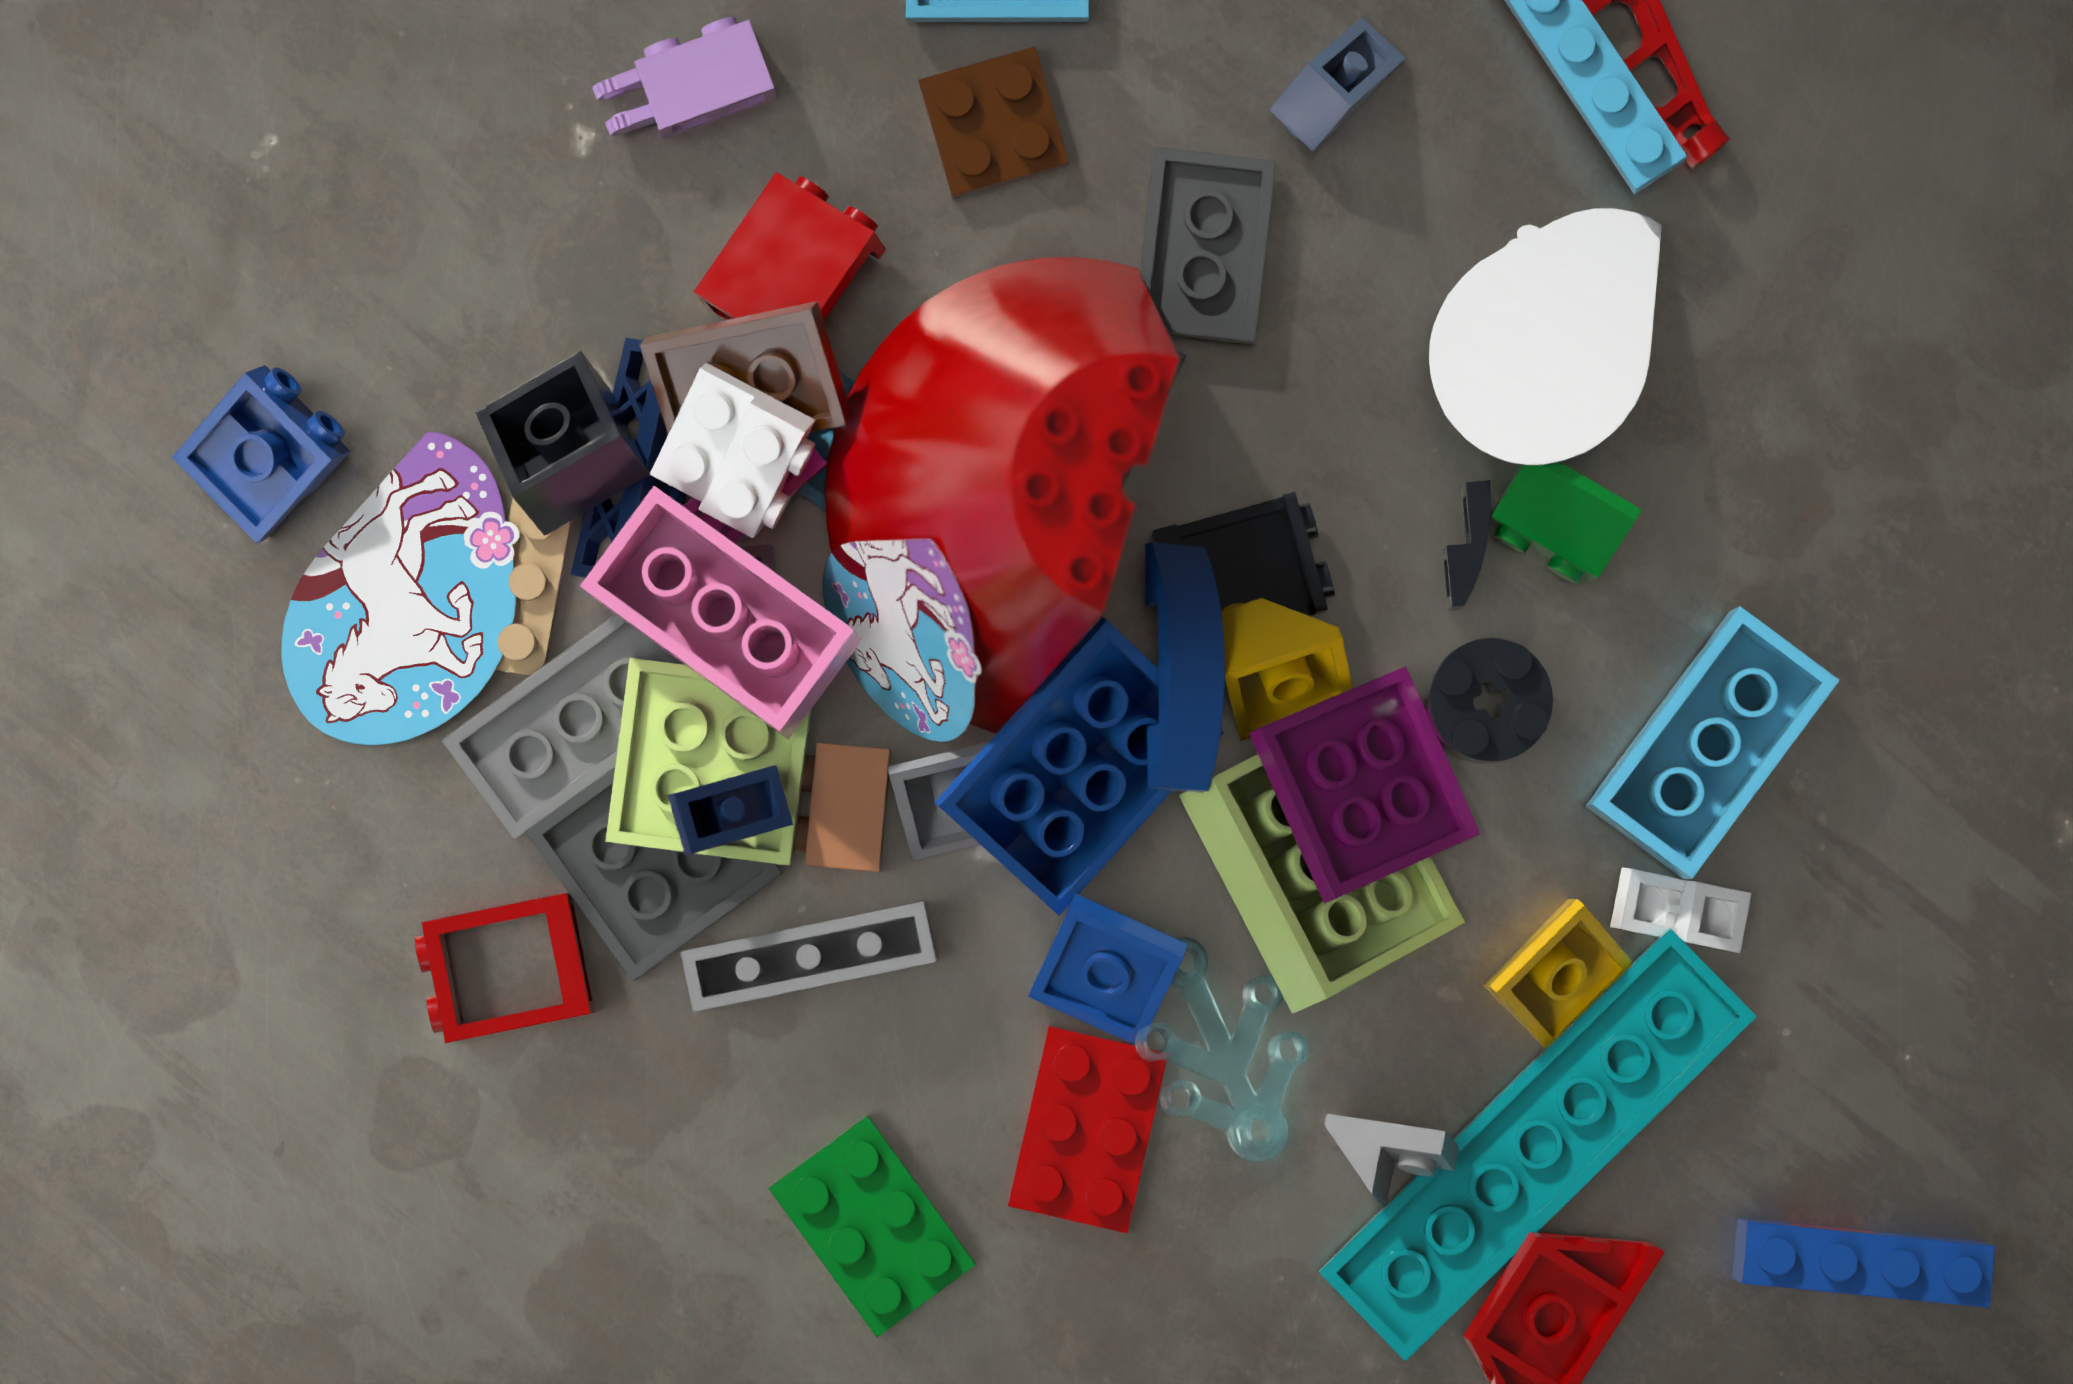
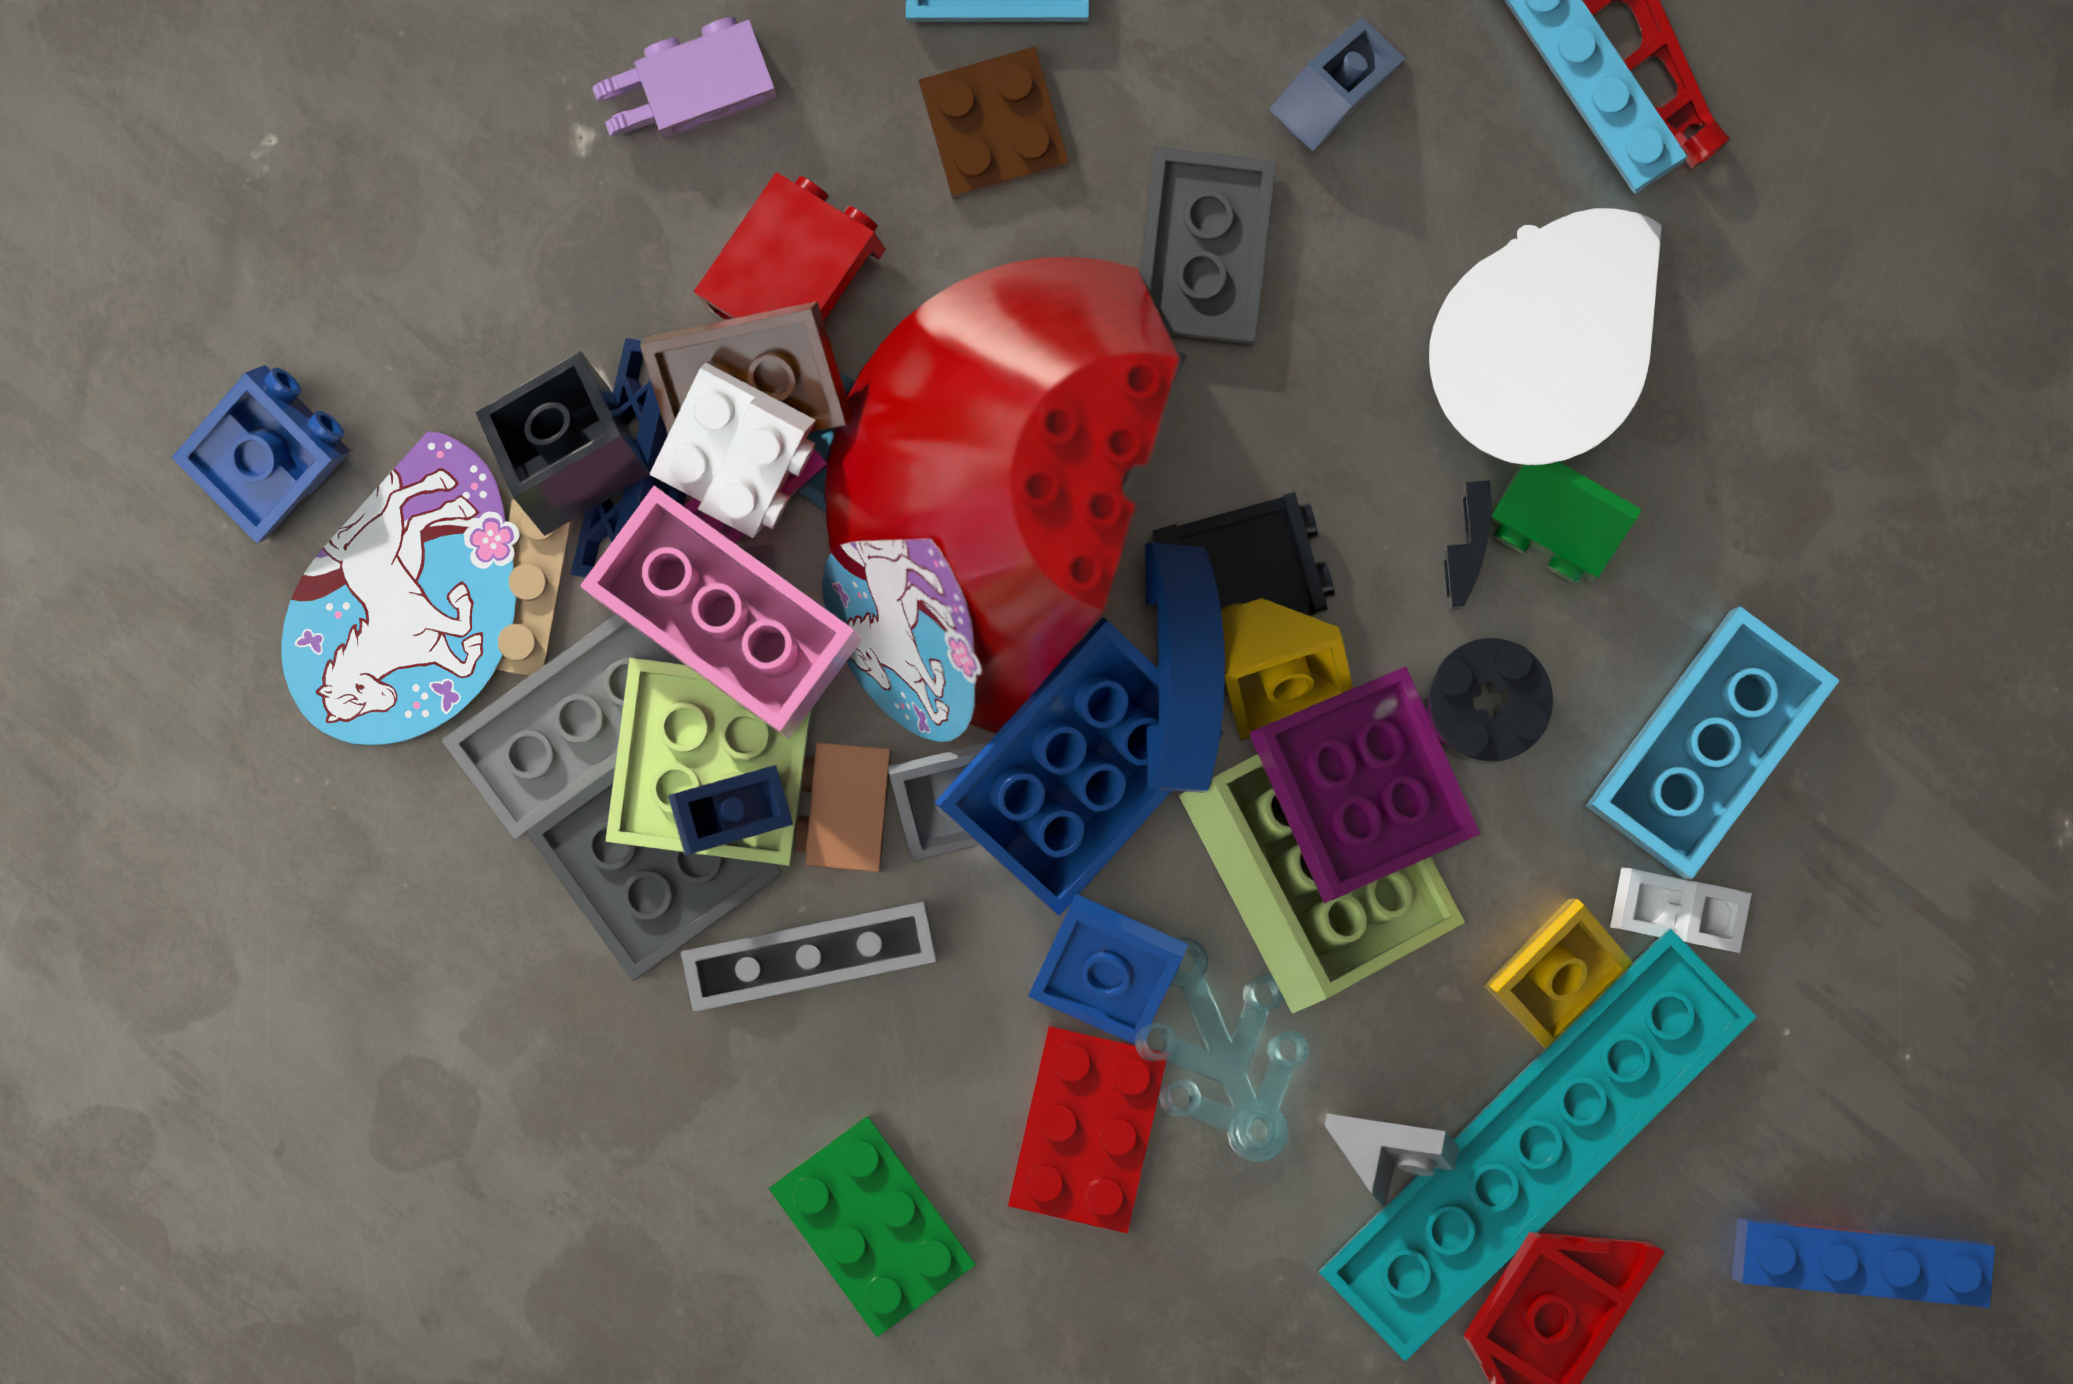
red window [415,893,596,1043] -> none

